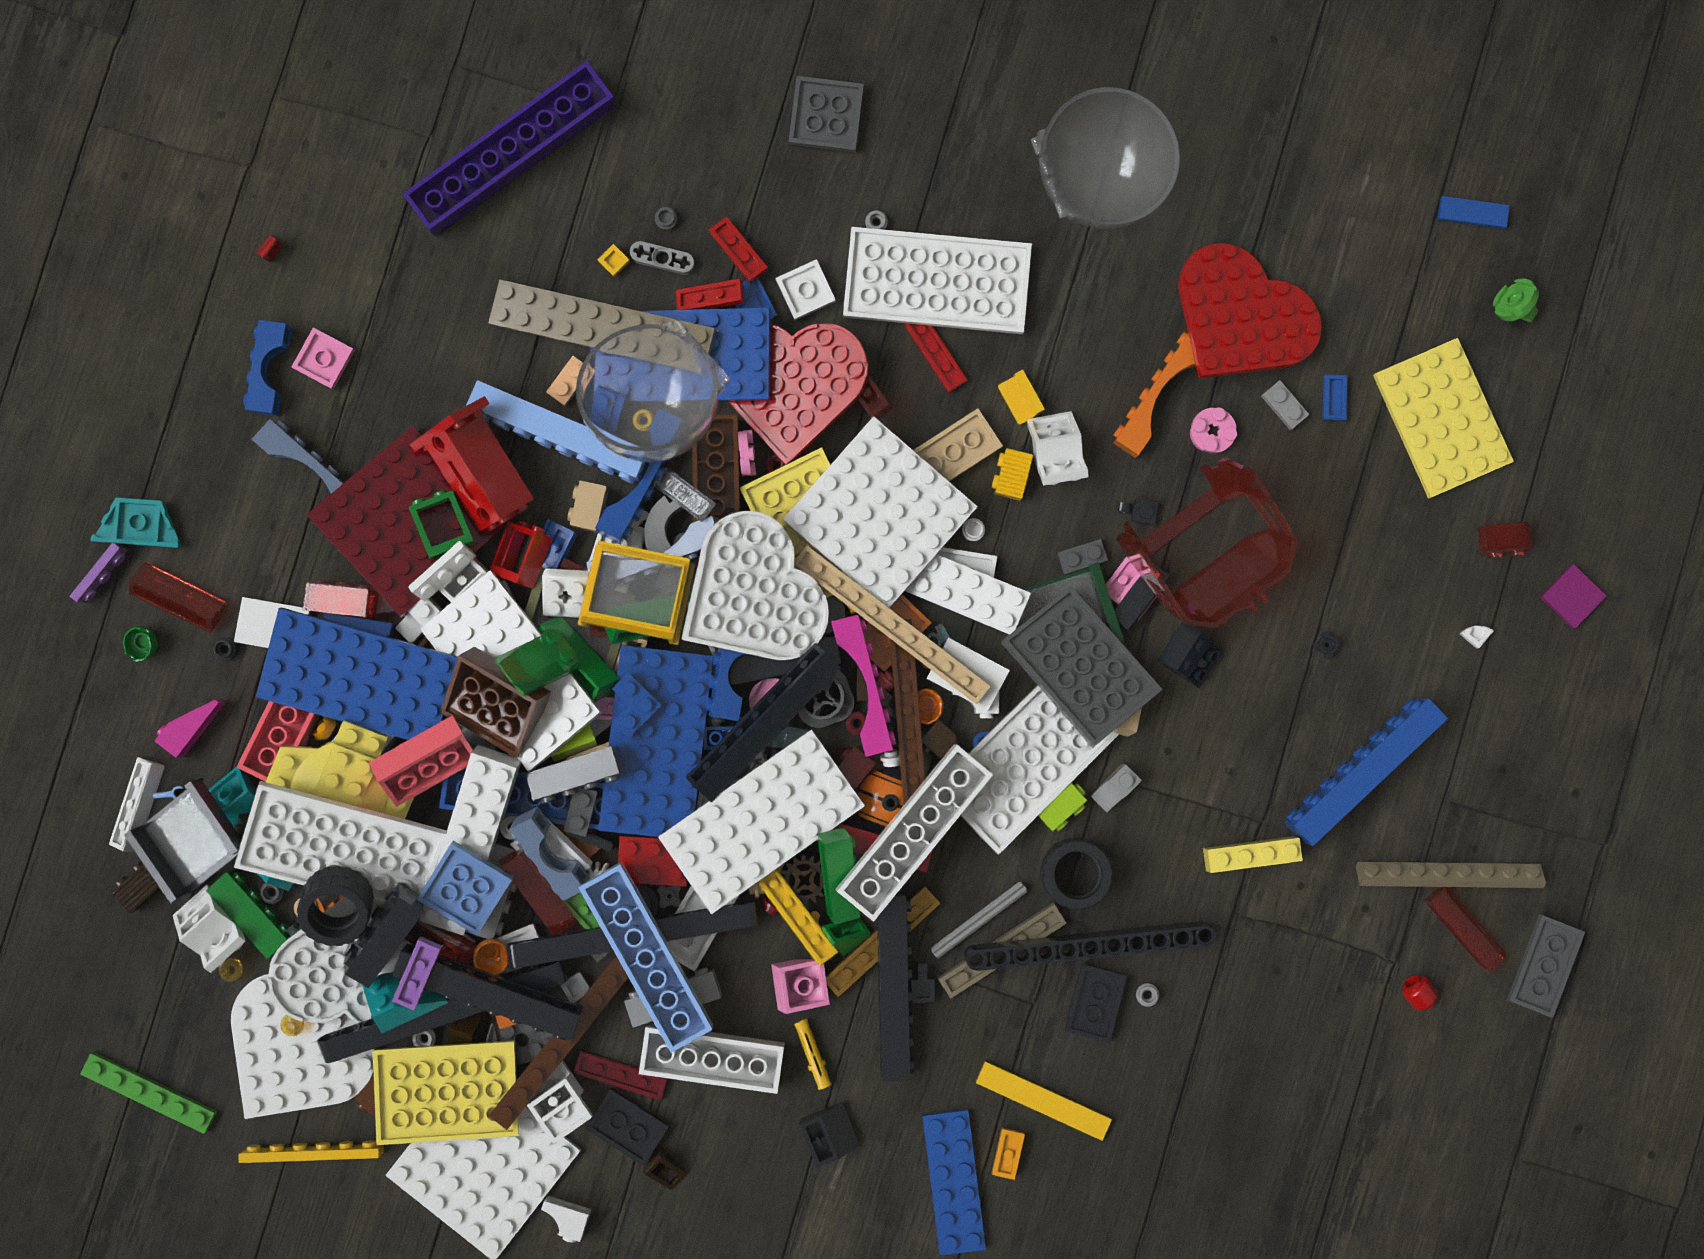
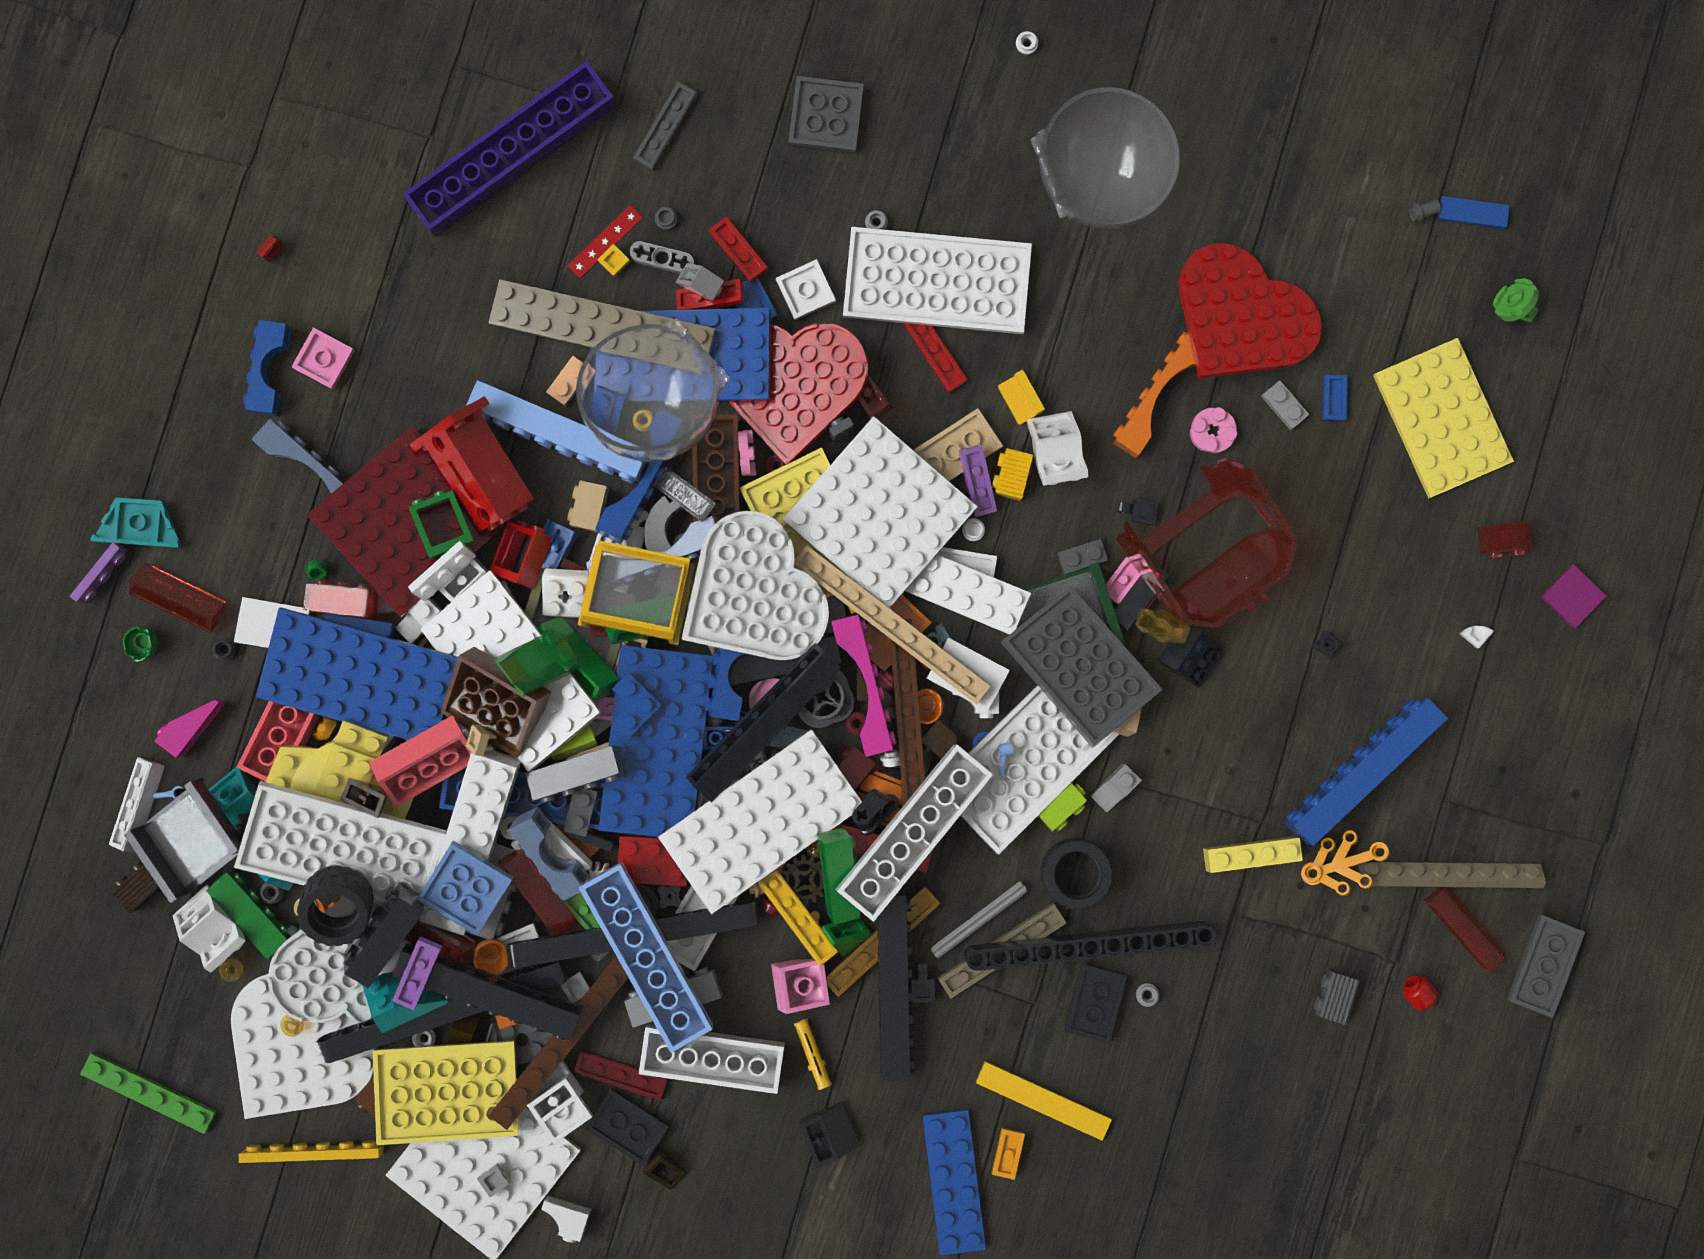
none -> green plate [305,559,328,580]
none -> dark brown slope [340,778,388,818]
none -> tan tile [466,724,496,756]
none -> light grey plate [477,1163,510,1198]
none -> red sticker [567,205,643,278]
none -> dark grey tile [633,82,698,171]
none -> light grey arch [675,263,724,300]
none -> clear yellow plate [806,841,820,858]
none -> dark grey plate [829,417,854,443]
none -> black piece [852,789,895,835]
none -> medium lavender plate [958,445,997,517]
none -> light blue hand [998,742,1013,775]
none -> white plate [1016,31,1038,55]
none -> clear yellow brick [1135,609,1190,644]
none -> light orange plant [1301,831,1390,896]
none -> dark grey brick [1314,970,1360,1025]
none -> dark grey pin [1409,199,1441,222]

